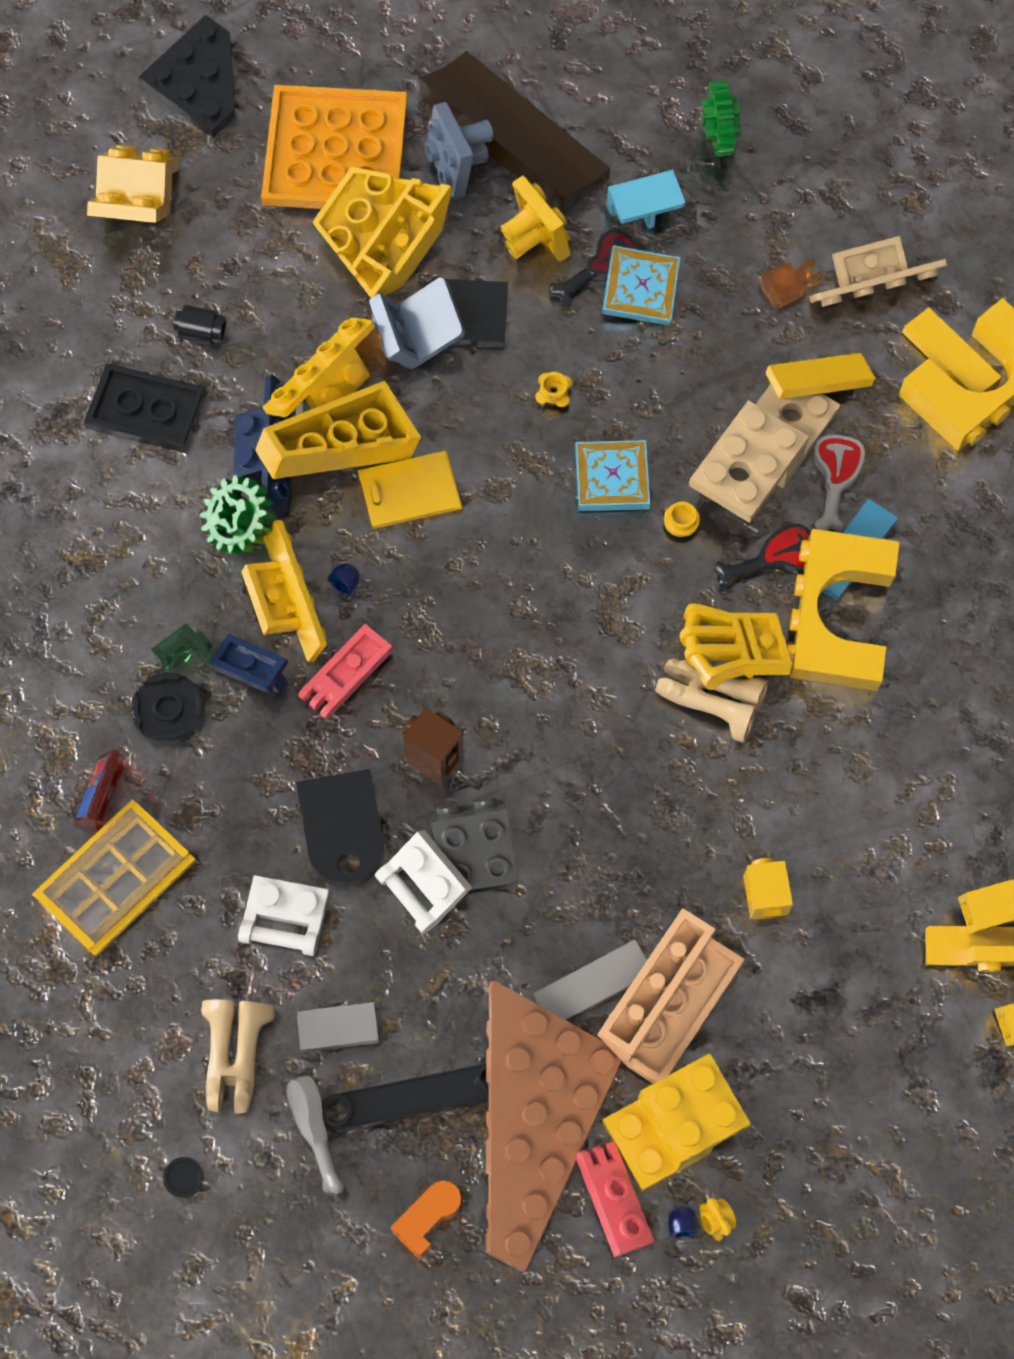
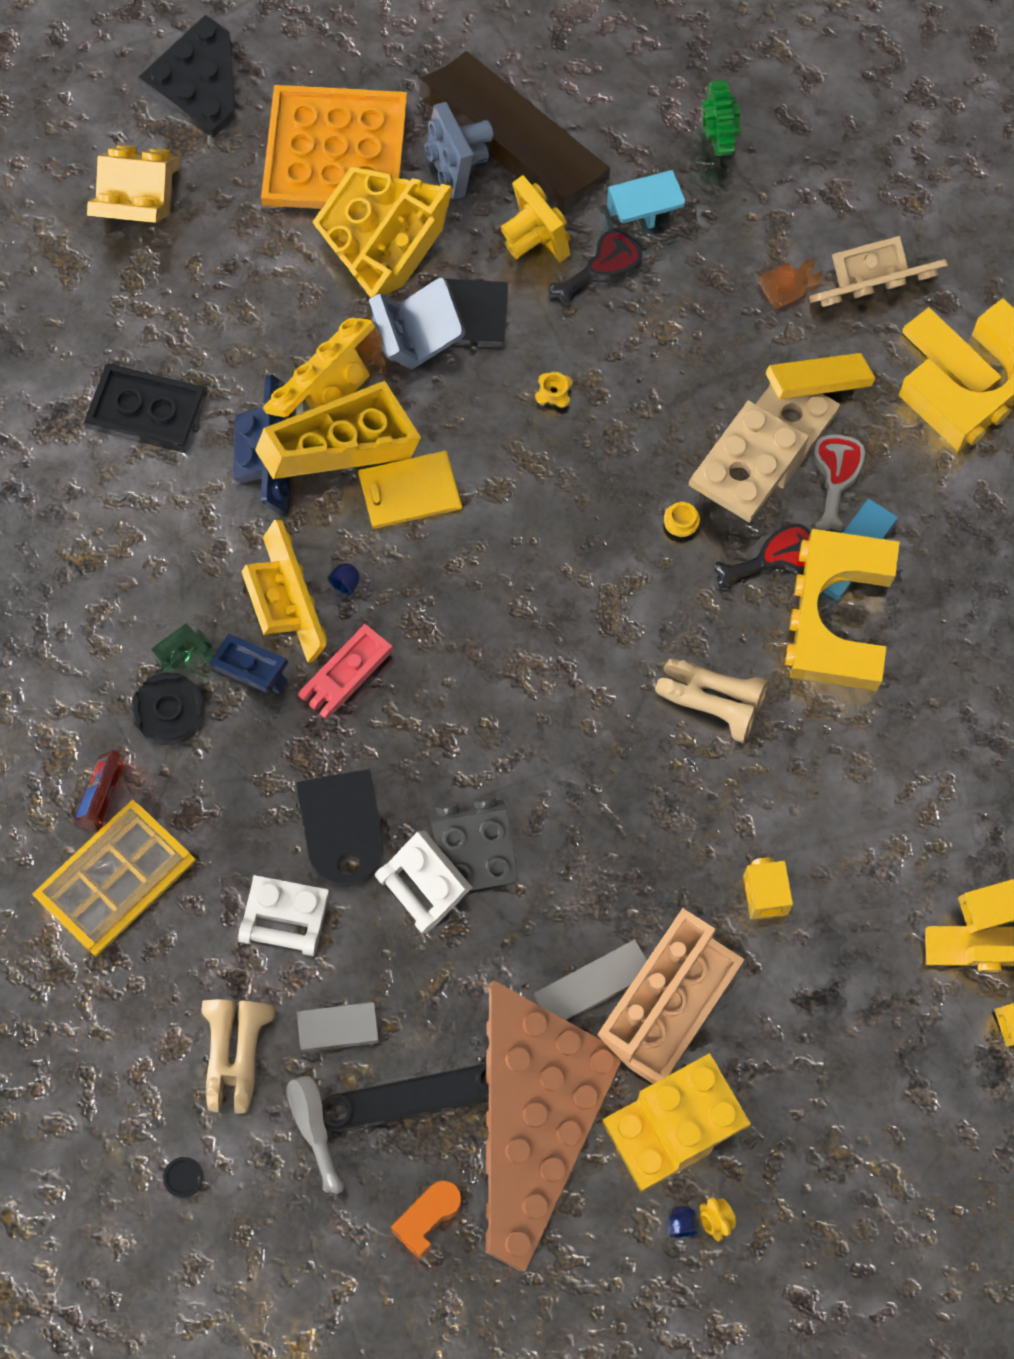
black brick [173,305,227,346] -> none
gear [200,475,275,556] -> none
reddish brown brick [402,708,464,786] -> none
tile [575,440,650,511] -> none
coral hinge [576,1141,655,1258] -> none
tile [602,245,680,326] -> none
yellow plate [680,603,793,690] -> none

